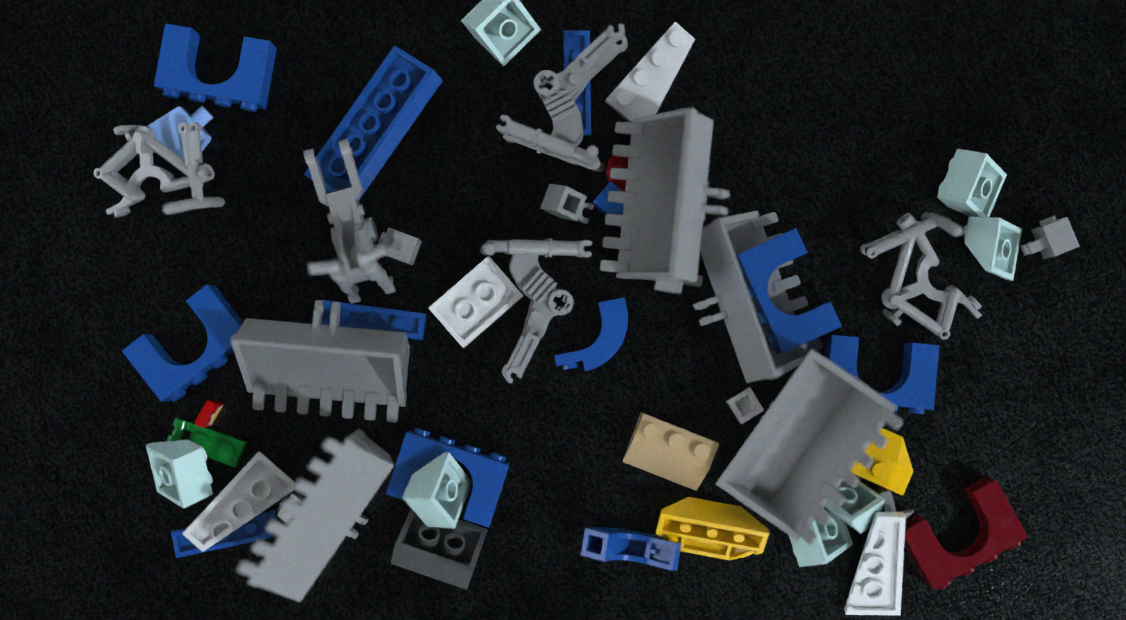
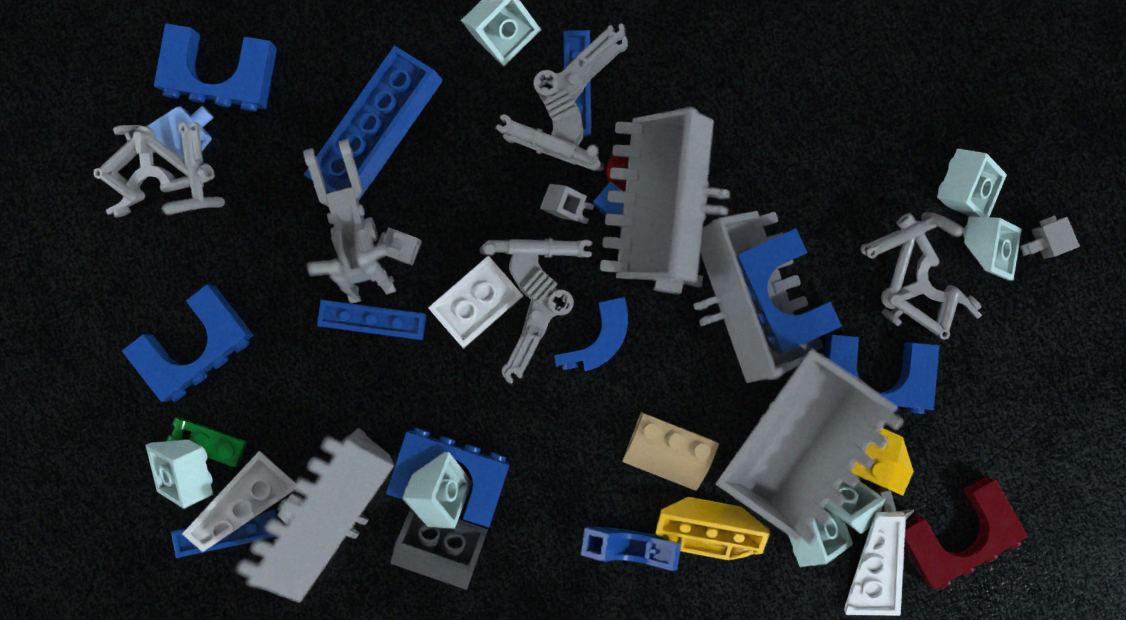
red tile [194,399,224,428] -> none
light grey piece [230,300,410,422] -> none
white wing [605,22,695,123] -> none
white plate [726,387,764,424] -> none

